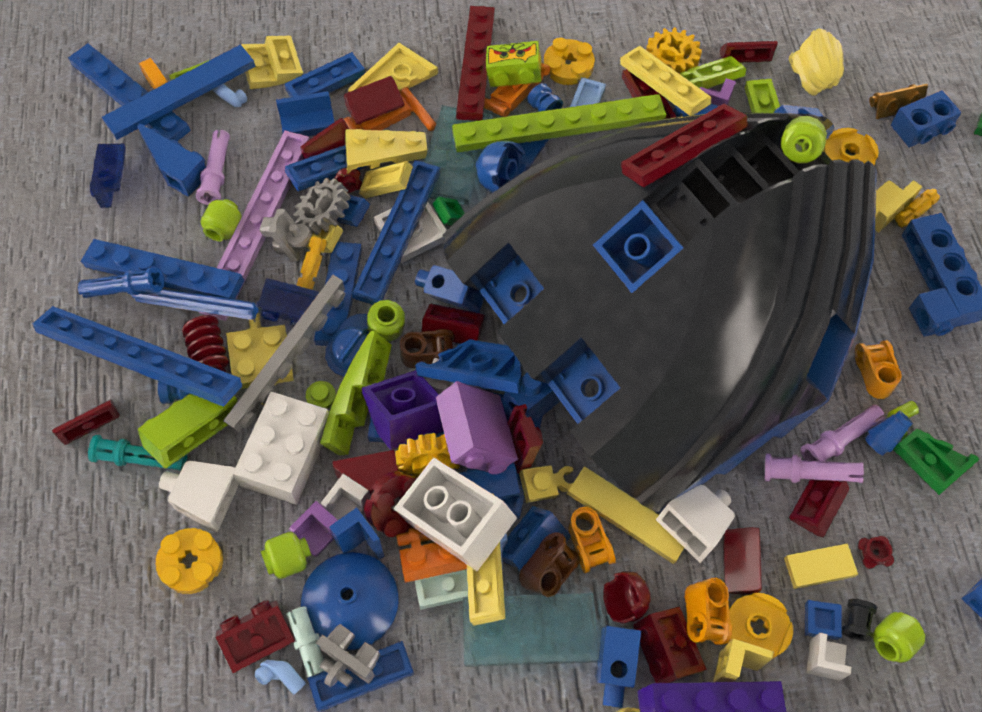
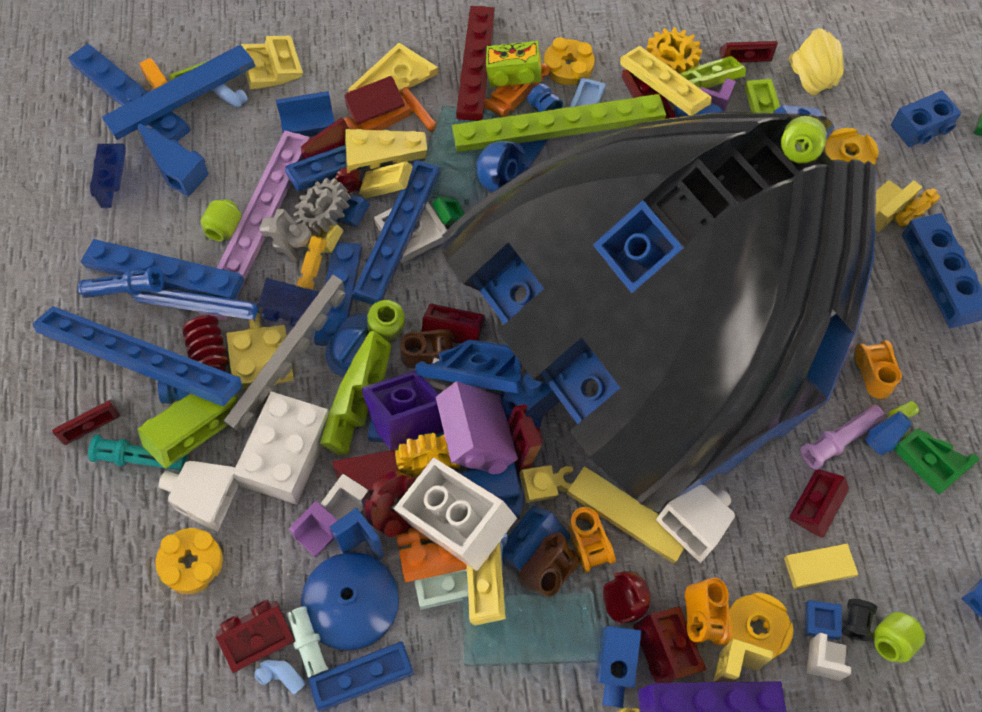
lavender pin [196,130,230,205] -> none
lime head [260,531,311,579] -> none
blue plate [284,52,365,97] -> none
lime plate [305,381,336,409] -> none
light grey hips [316,624,380,687] -> none
blue torso [415,265,485,313] -> none
dark red plate [621,103,747,187] -> none
dark red slope [723,527,762,595] -> none
lavender pin [765,453,864,483] -> none
dark red plate [858,536,894,569] -> none
pearl gold hinge [869,84,928,119] -> none
blue brick [909,287,961,337] -> none

